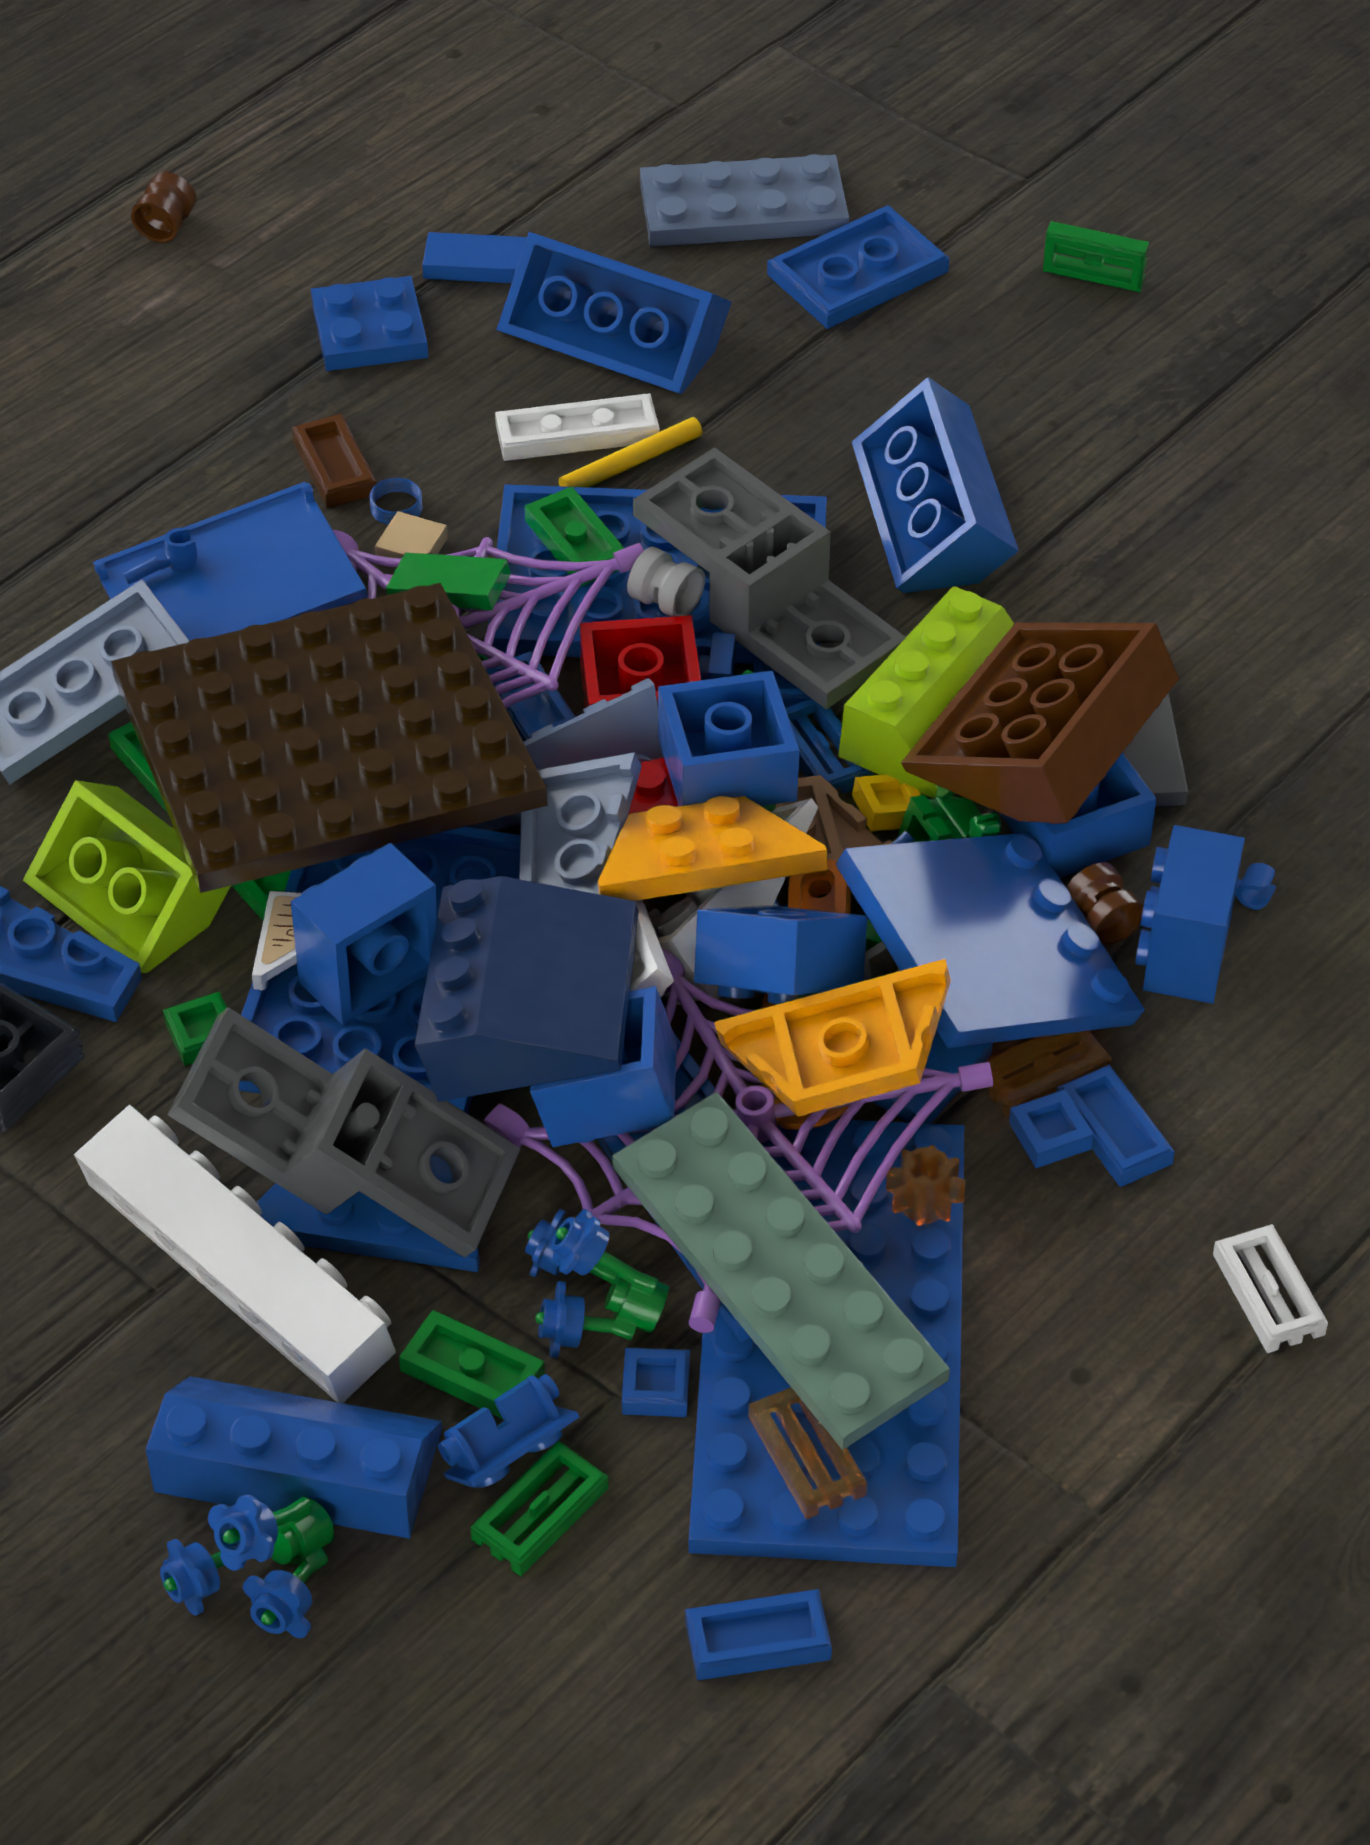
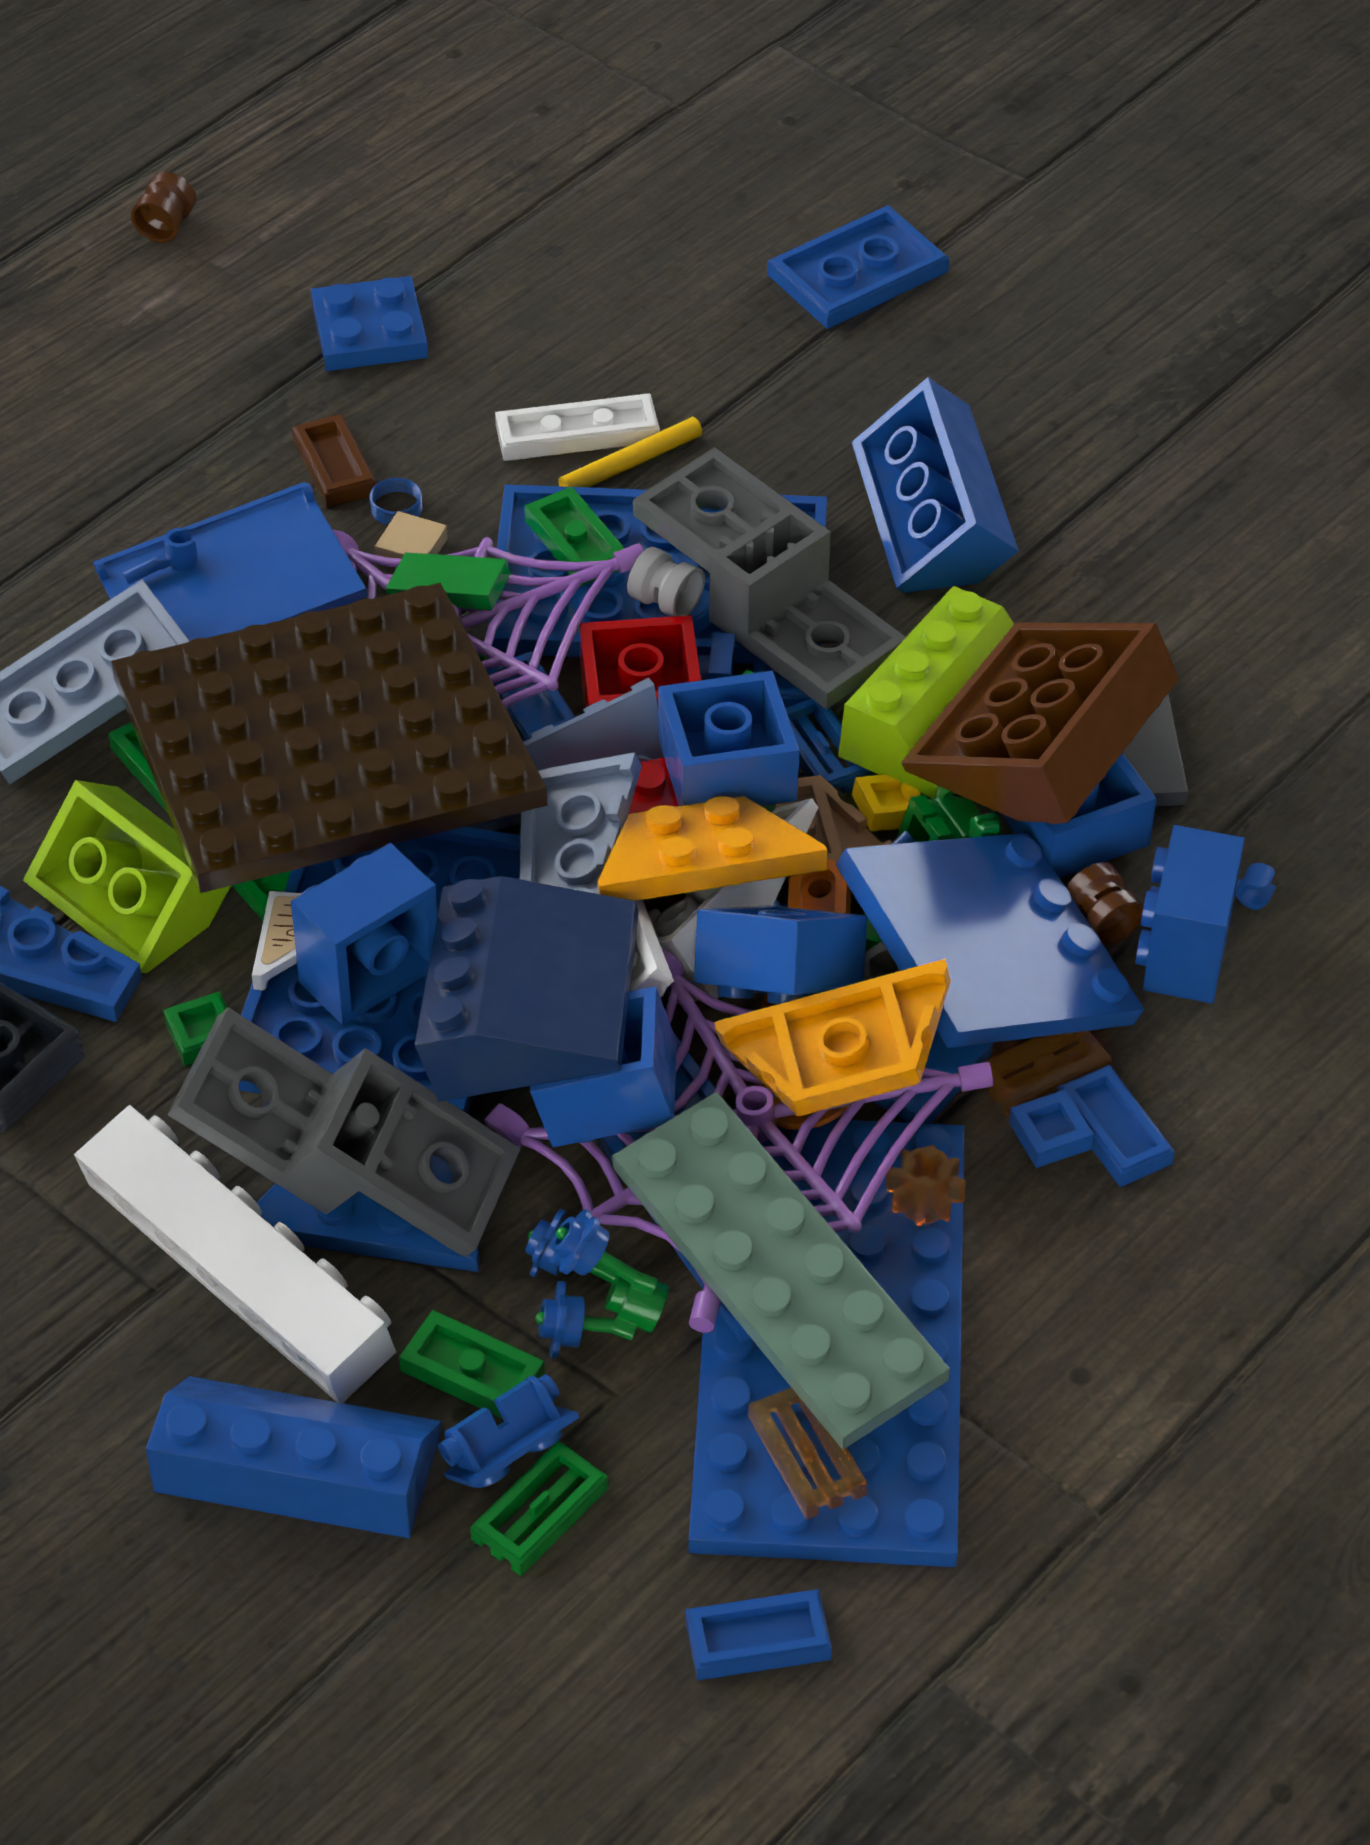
blue plant [160,1494,334,1638] -> none
blue tile [422,232,527,283] -> none
blue slope [496,232,732,394] -> none
blue tile [622,1348,690,1417] -> none
sand blue plate [640,154,849,247] -> none
green tile [1043,221,1149,292] -> none
white tile [1213,1224,1328,1353] -> none

